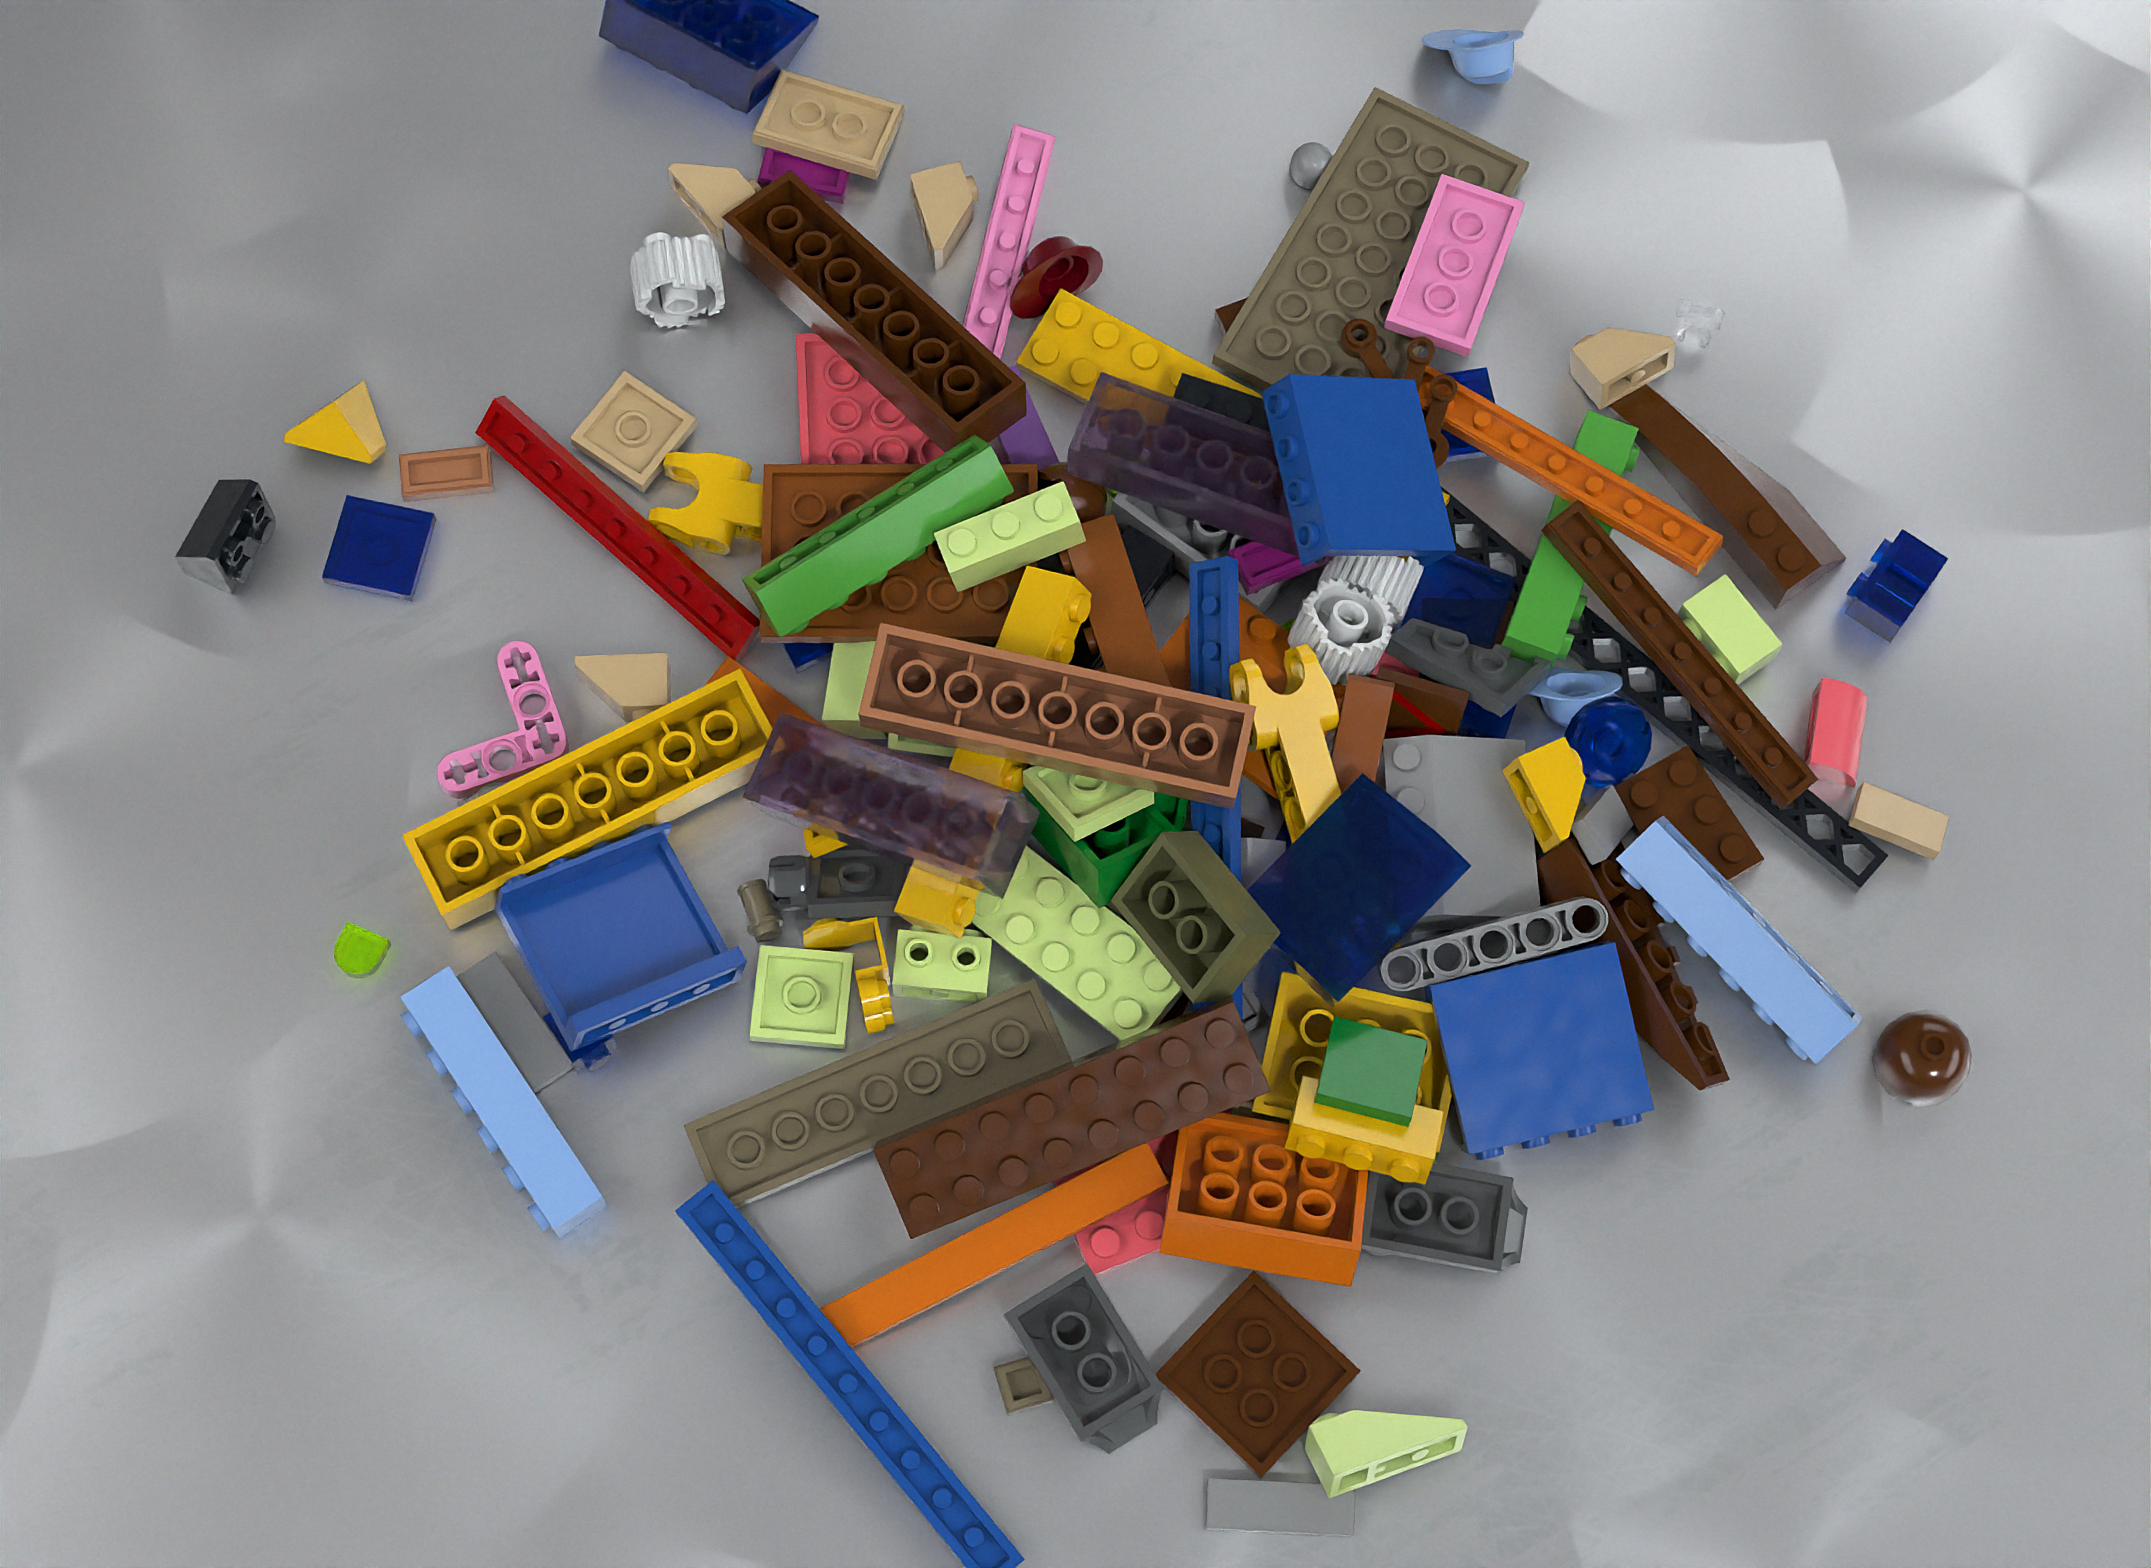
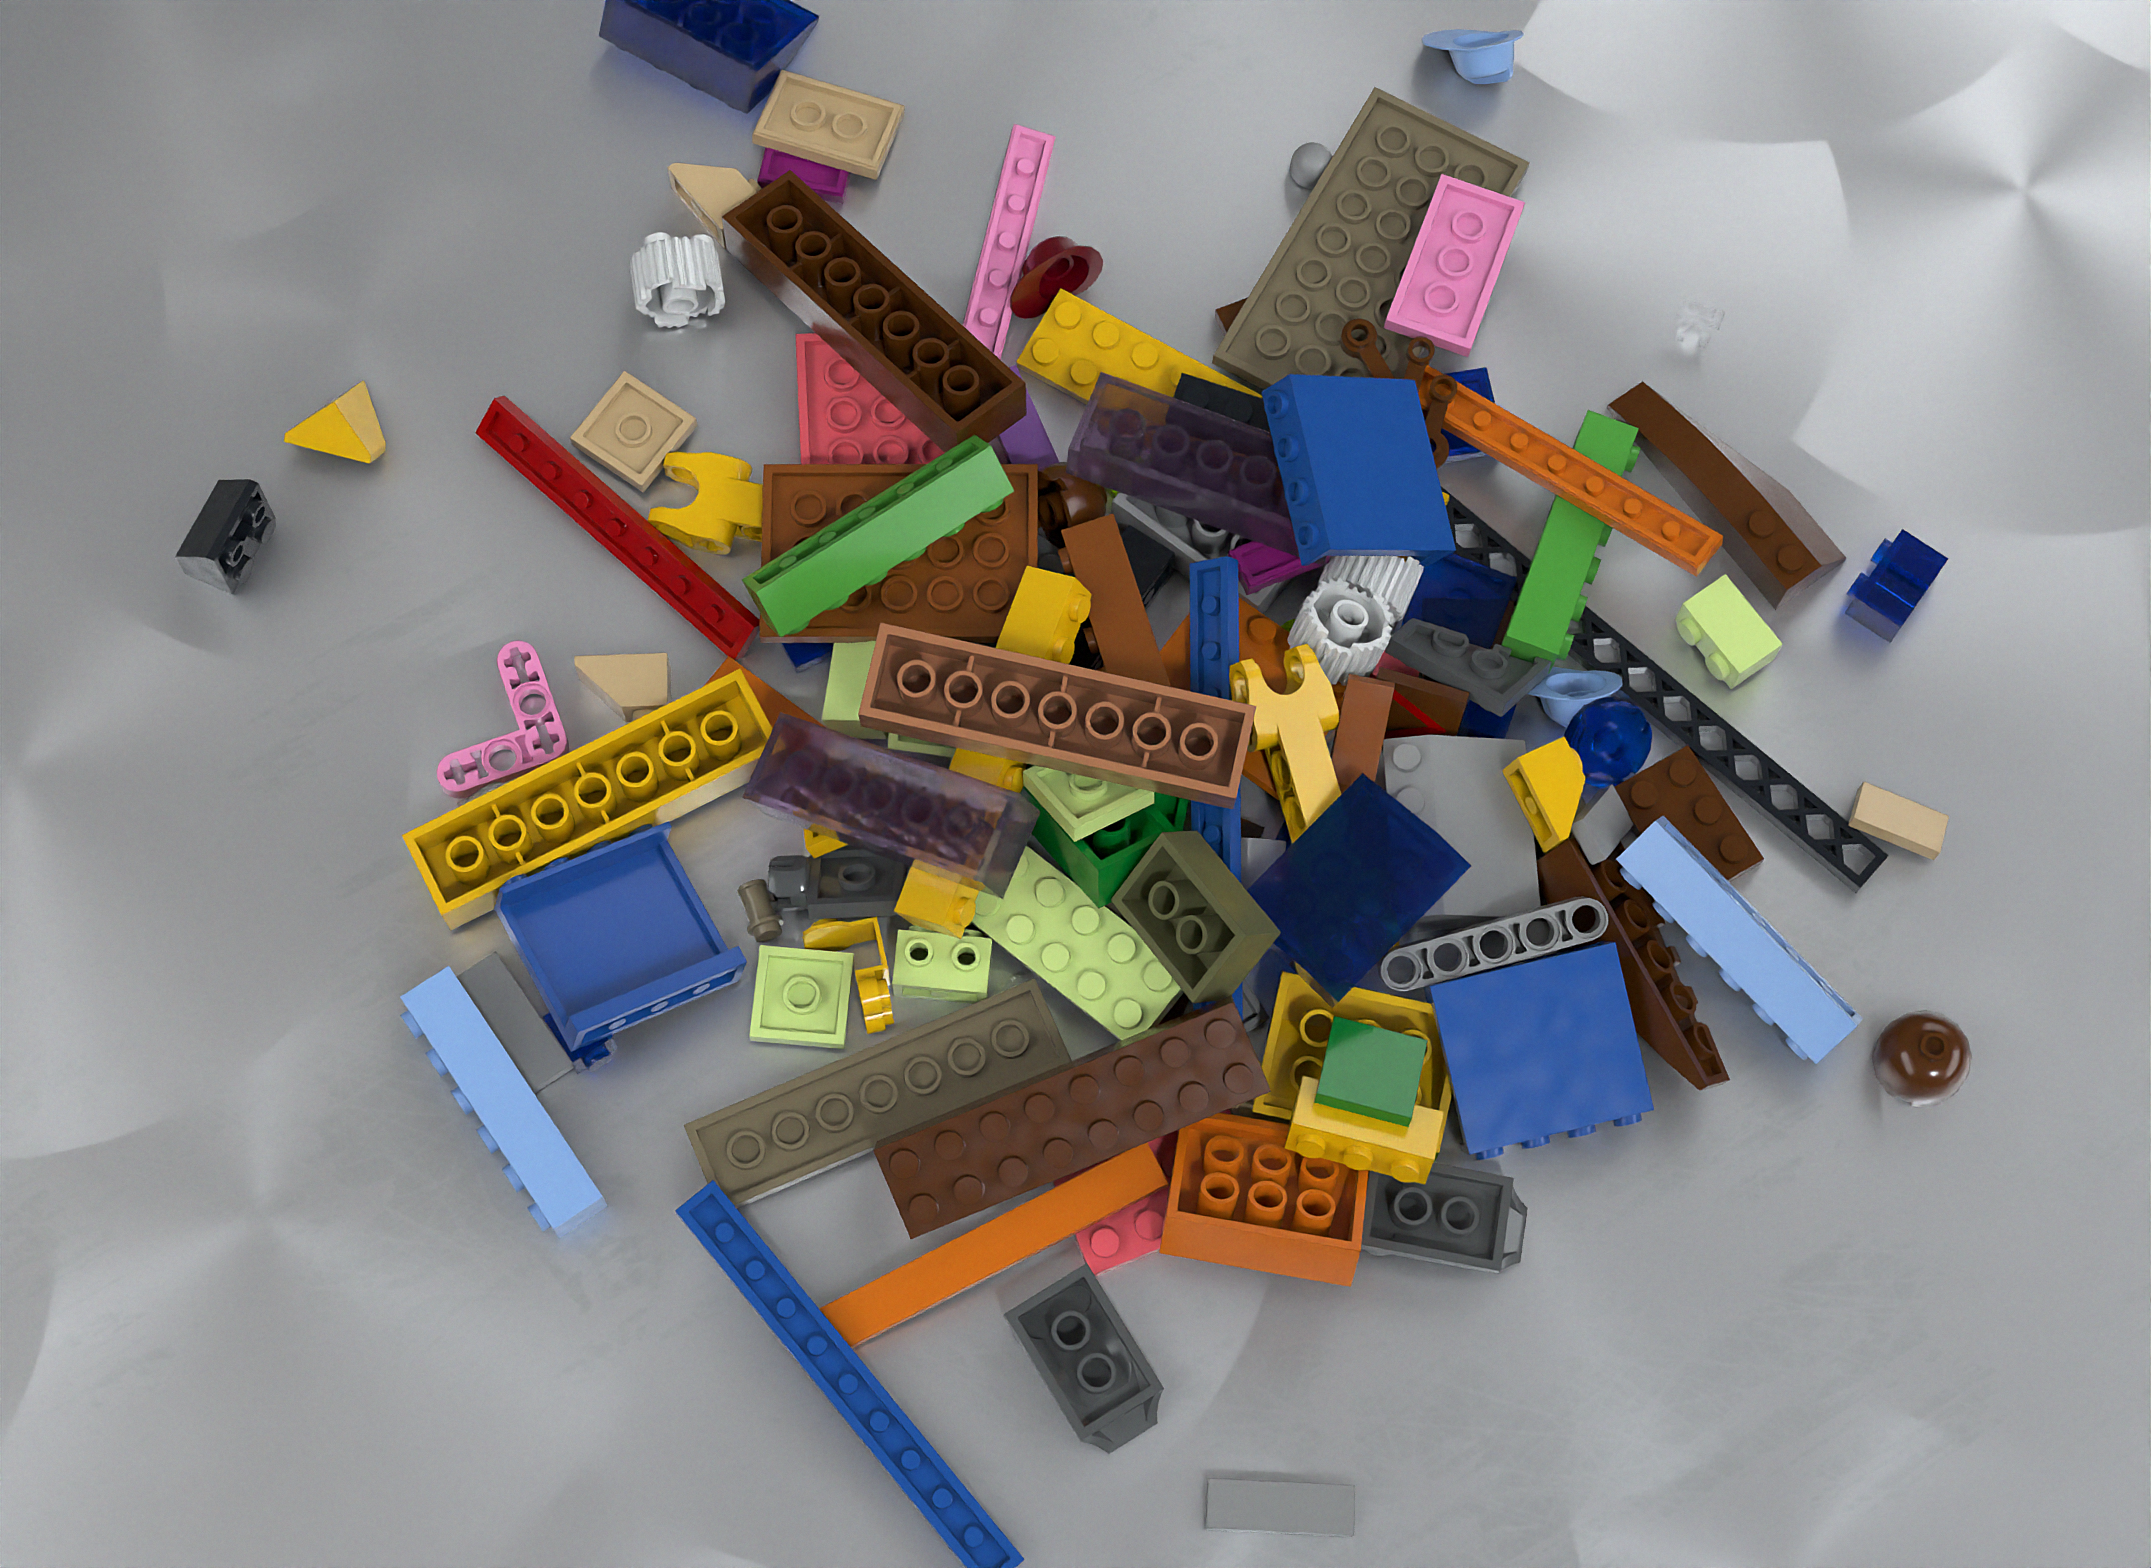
clear blue tile [322,495,437,601] -> none
clear neon green tile [334,922,392,978] -> none
nougat tile [399,445,494,502] -> none
tan slope [910,161,979,270] -> none
yellowish green brick [934,481,1086,592] -> none
dark tan tile [994,1357,1054,1416] -> none
reddish brown plate [1156,1270,1361,1480] -> none
yellowish green slope [1304,1410,1467,1498] -> none
reddish brown tile [1541,500,1818,810] -> none
tan slope [1570,327,1676,410] -> none
coral brick [1803,677,1868,788] -> none

